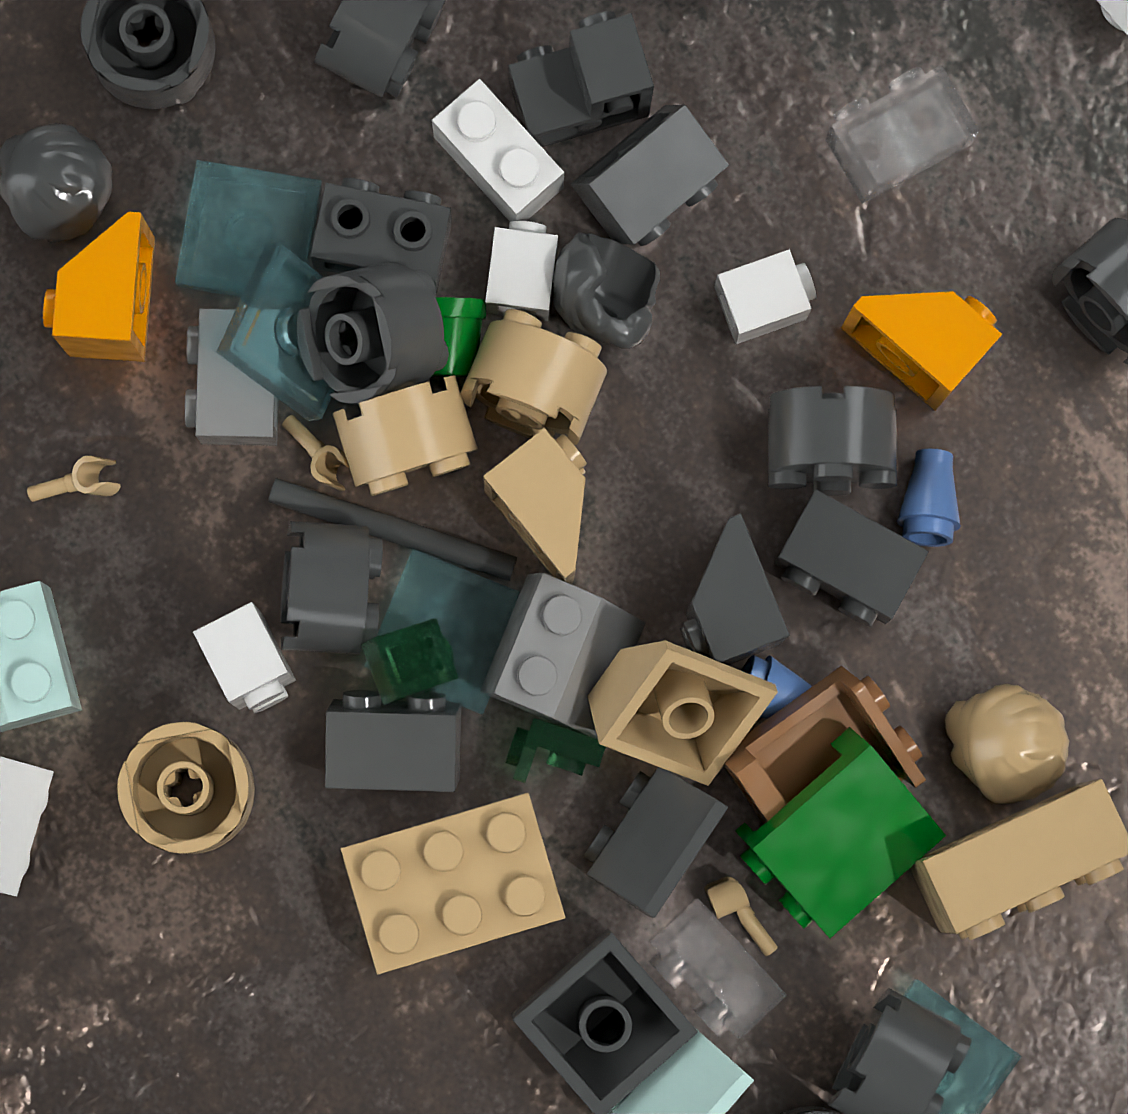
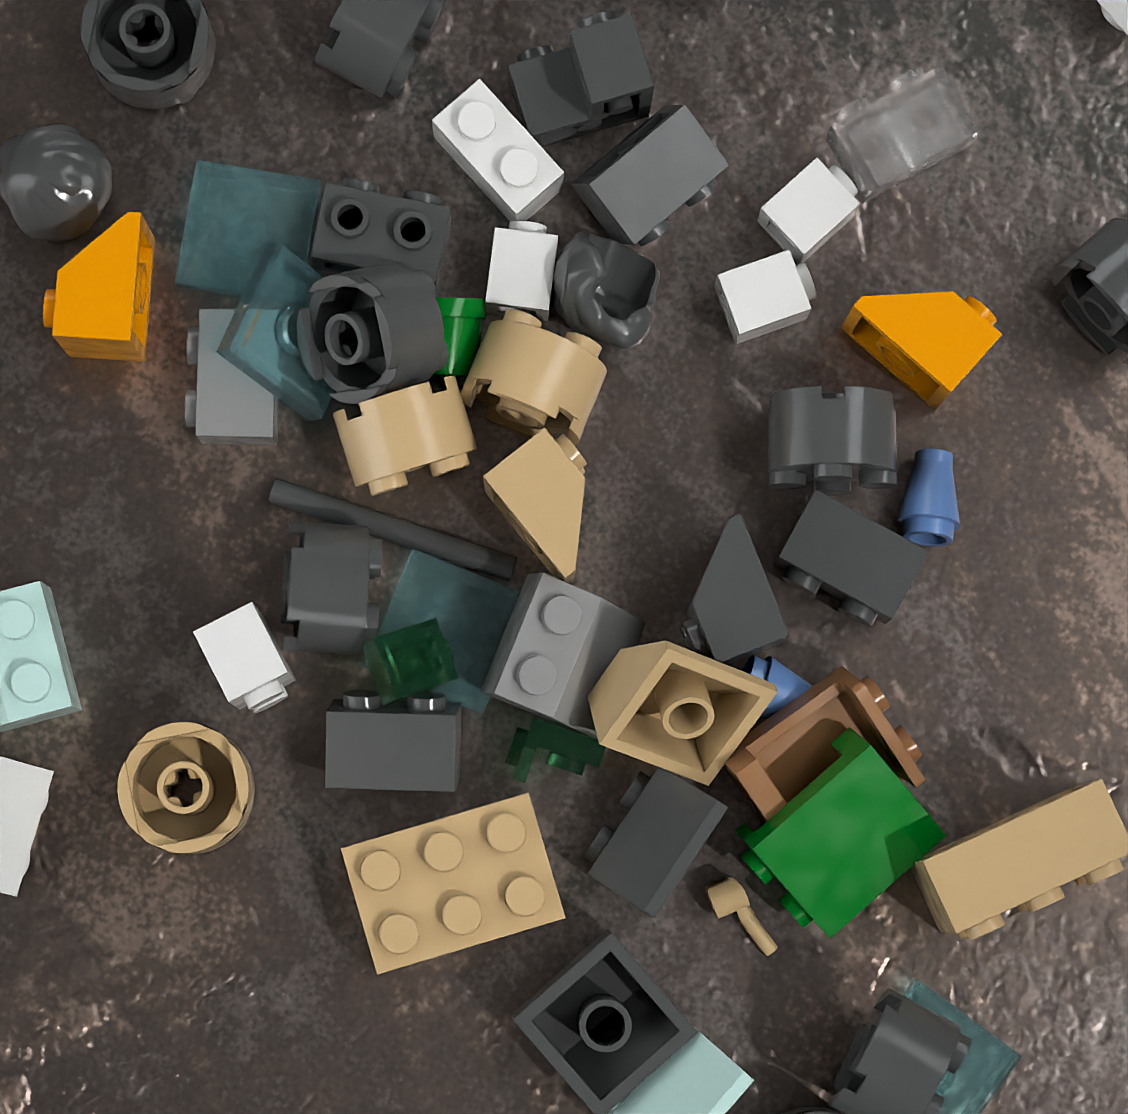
tan hand [27,456,121,502] -> none
tan hand [282,415,349,491] -> none
clear brick [648,898,787,1040] -> none
tan hair [945,684,1069,804] -> none
none -> white brick [757,158,860,265]

